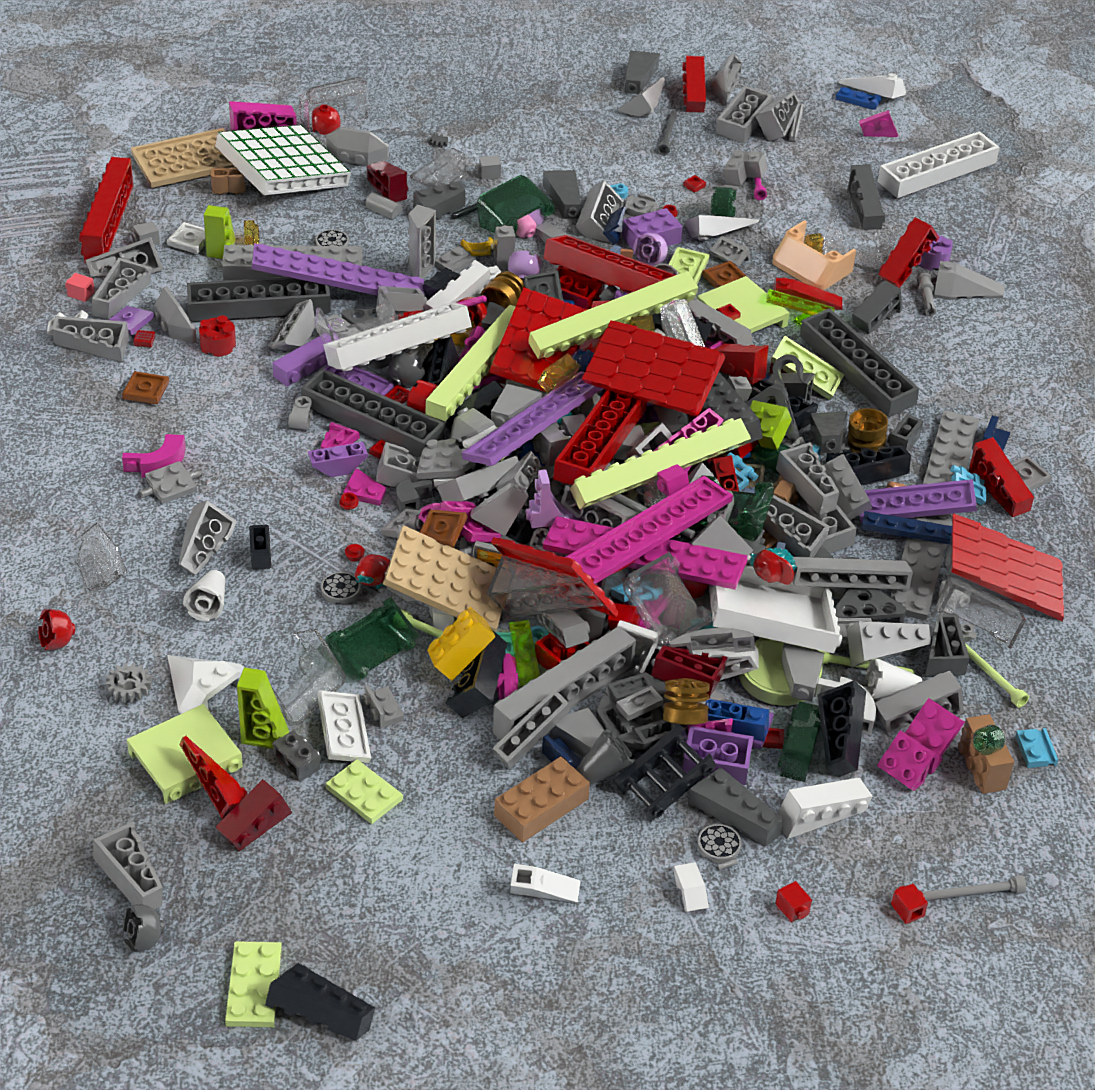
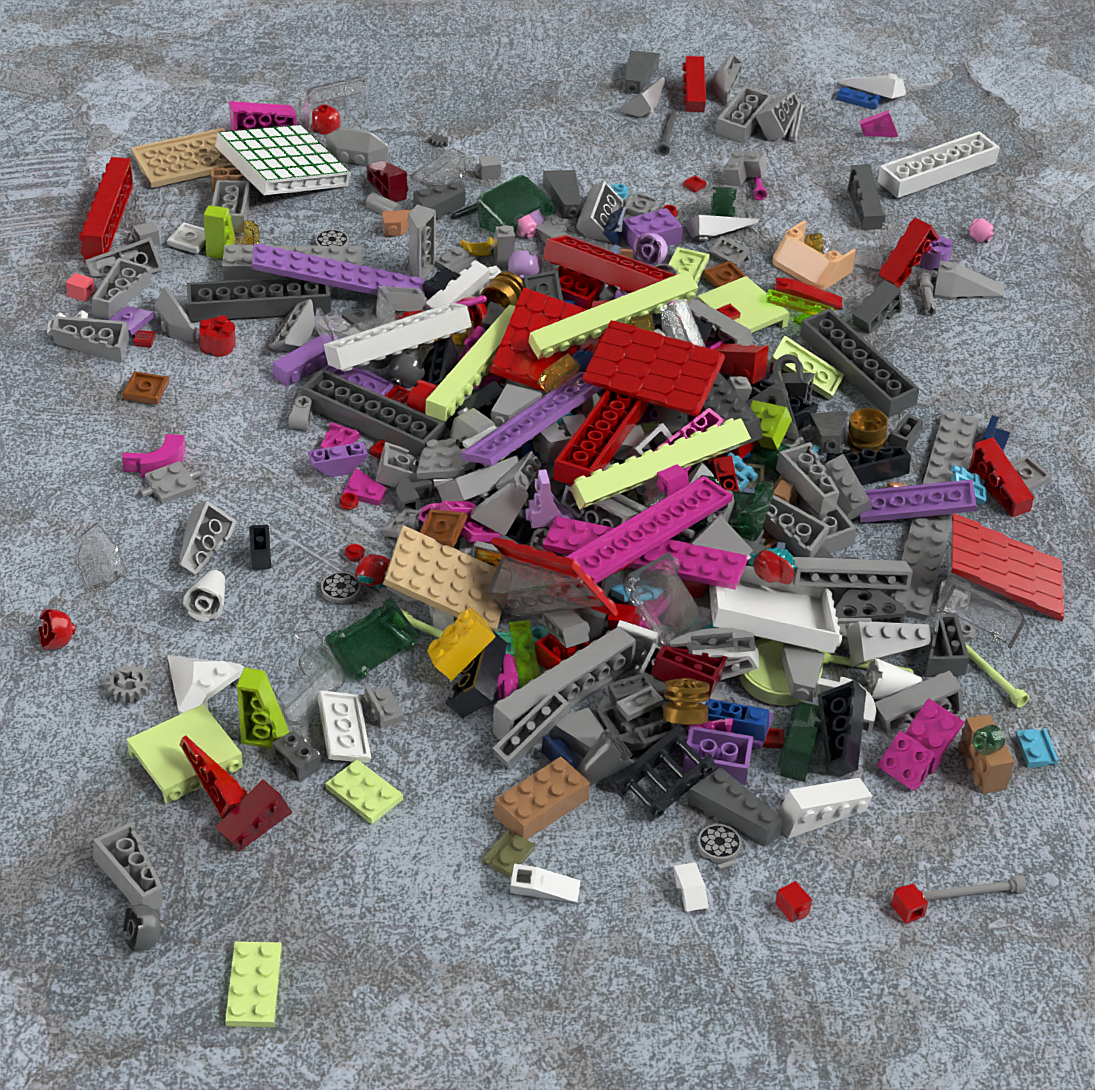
black wedge [265,963,375,1041] -> none
dark blue plate [861,511,952,545] -> none
none -> light grey brick [212,180,251,233]
none -> nougat slope [382,210,410,237]
none -> olive plate [483,829,535,879]
none -> bright pink head [968,218,994,243]

